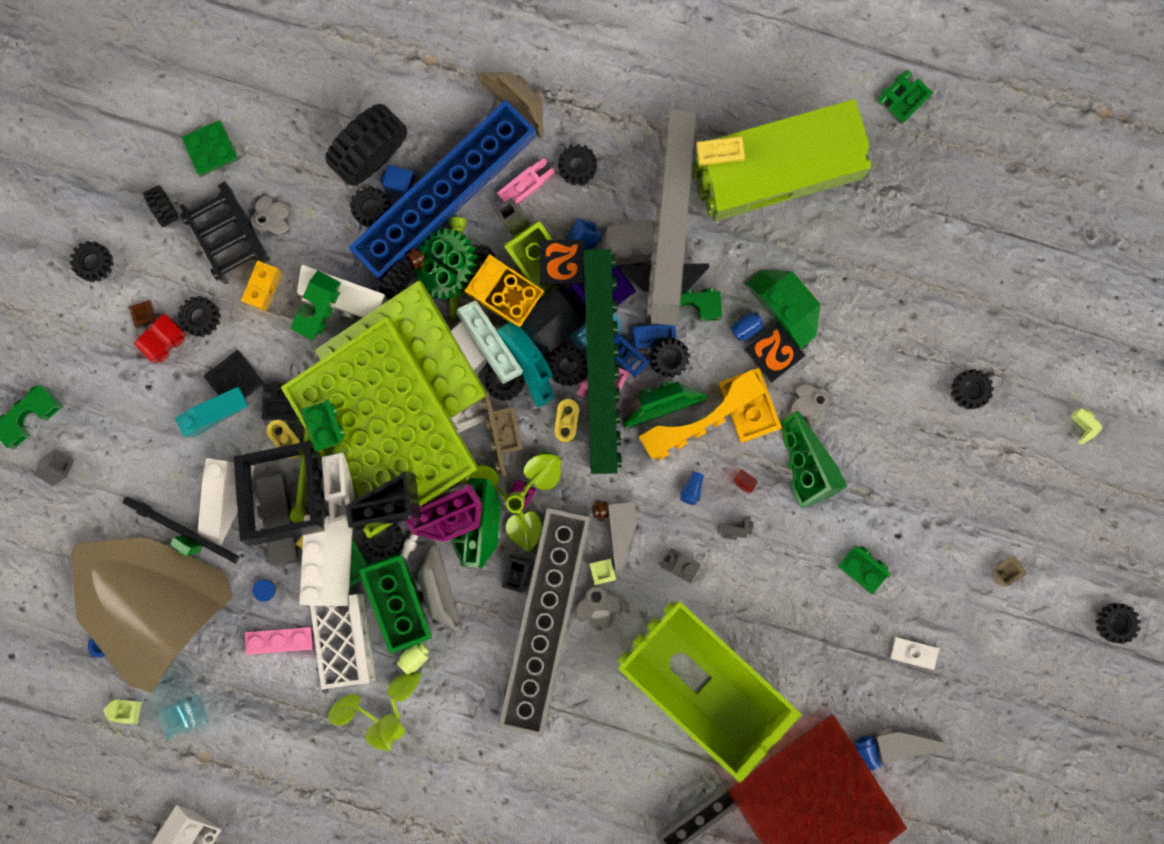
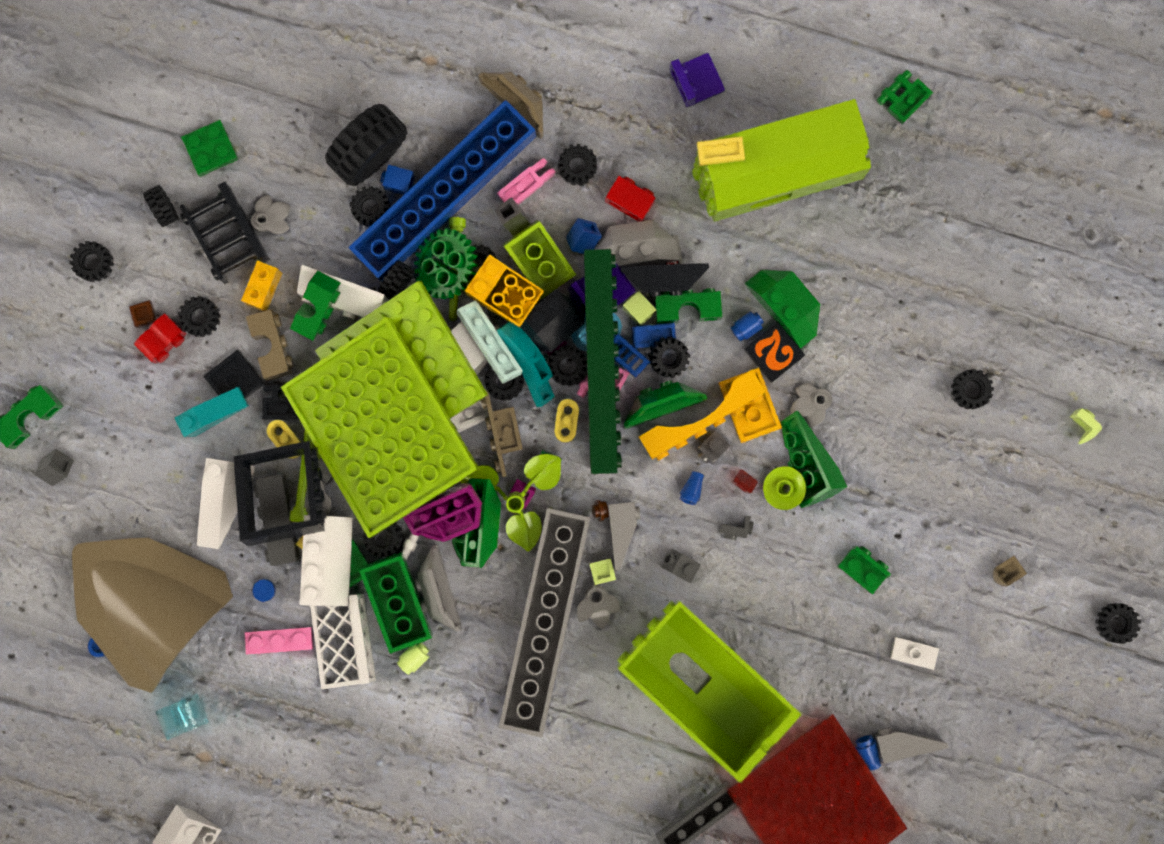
yellowish green plate [103,700,141,724] -> none
black bar [123,496,240,564] -> none
green plate [171,536,203,556] -> none
green bracket [300,399,345,452] -> none
white slope [322,453,355,527] -> none
lime plant [328,671,422,751] -> none
black wedge [346,471,421,530] -> none
reddish brown plate [406,248,425,270] -> none
black slope [502,554,532,593] -> none
tile [540,240,584,285] -> none
light grey brick [647,109,696,326] -> none
none -> dark tan arch [246,309,294,381]
none -> red brick [605,176,656,222]
none -> yellowish green brick [622,291,656,326]
none -> dark purple bracket [669,53,725,108]
none -> flat silver bracket [697,430,731,464]
none -> lime dish [763,466,806,510]

